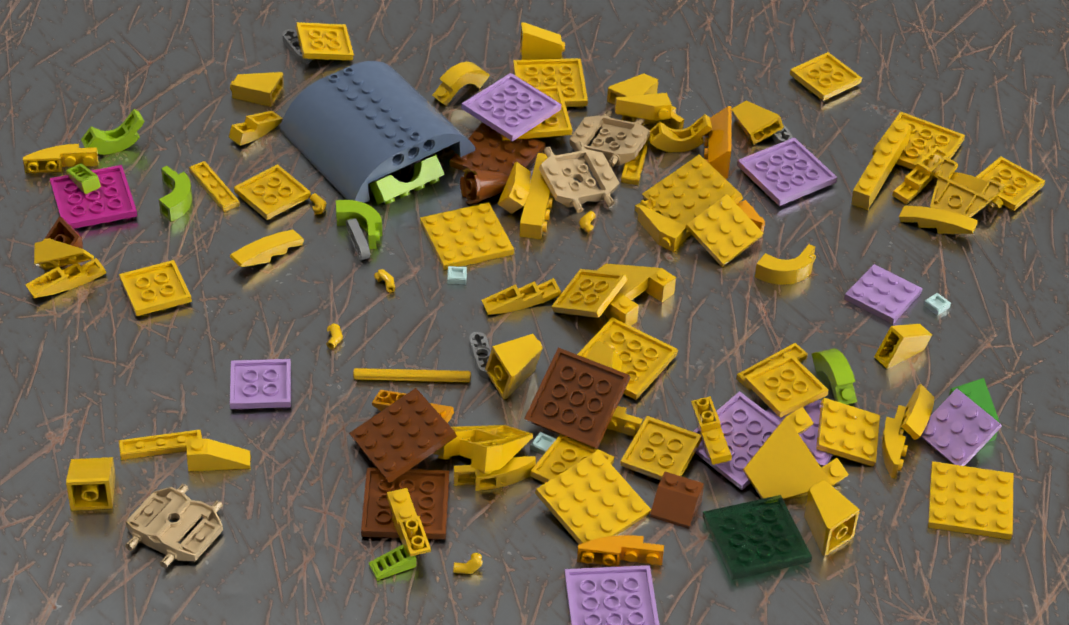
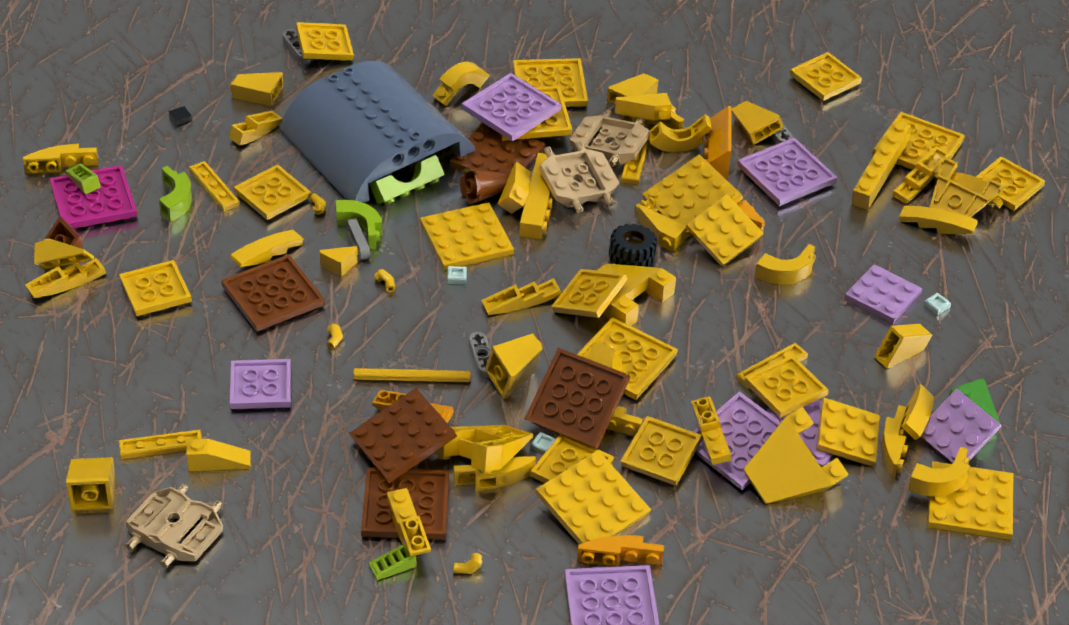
lime arch [81,109,145,155] -> none
yellow slope [520,23,565,60] -> none
yellow arm [579,211,596,233] -> none
dark orange slope [650,472,704,529] -> none
clear green plate [702,495,812,580] -> none
yellow slope [804,480,860,557] -> none
lime arch [811,348,857,405] -> none
none -> black tile [168,106,192,126]
none -> dark orange plate [221,254,325,332]
none -> yellow slope [319,246,358,277]
none -> black wheel [609,224,657,267]
none -> yellow arch [908,447,970,496]

